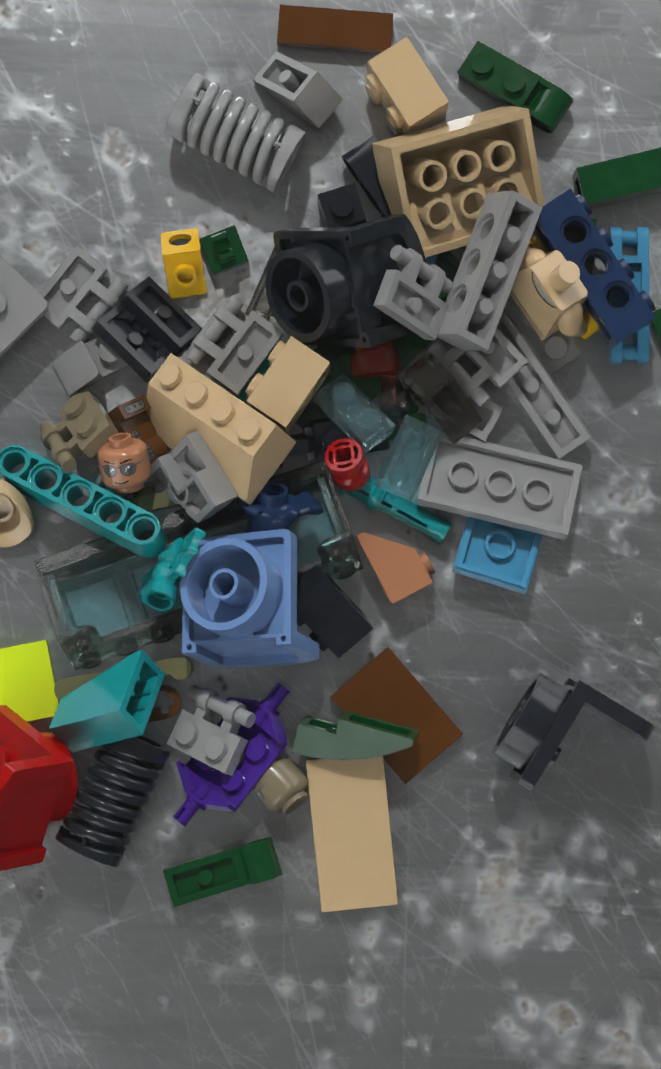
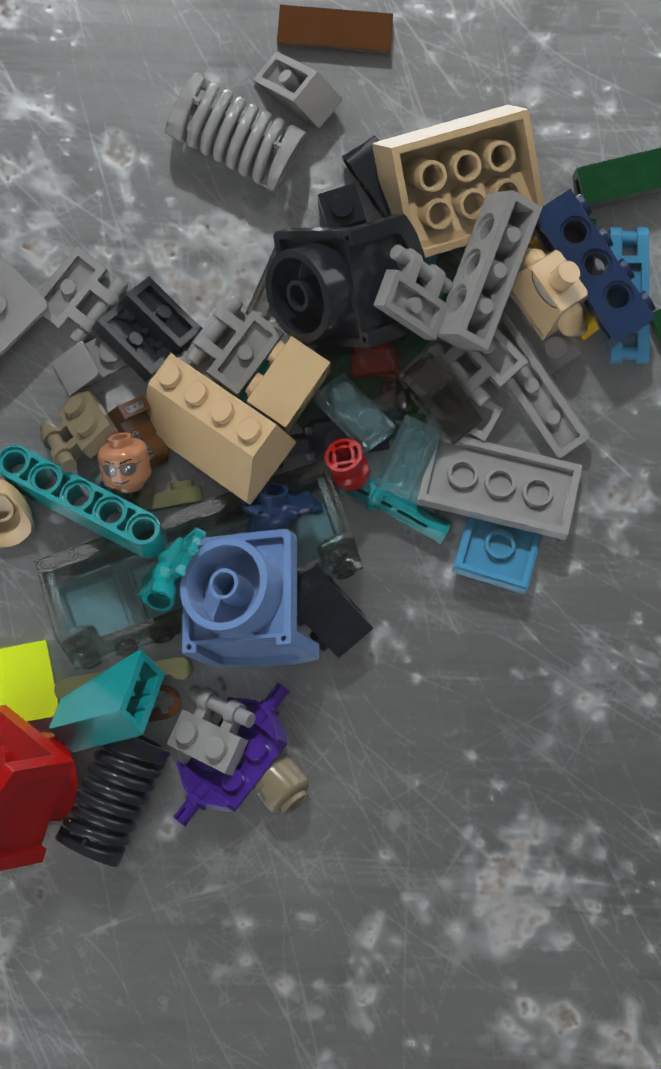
light grey slope [148,430,238,523] -> none
yellow bracket [161,228,207,299] -> none
dark green plate [163,837,283,907] -> none
dark green tile [200,225,249,276] -> none
dark green slope [292,711,420,760] -> none
tan tile [306,755,398,912] -> none
reddish brown tile [330,647,463,784] -> none
nougat slope [356,532,435,604] -> none
tan brick [365,37,449,136] -> none
dark green plate [457,41,573,134] -> none
black piece [492,673,655,791] -> none

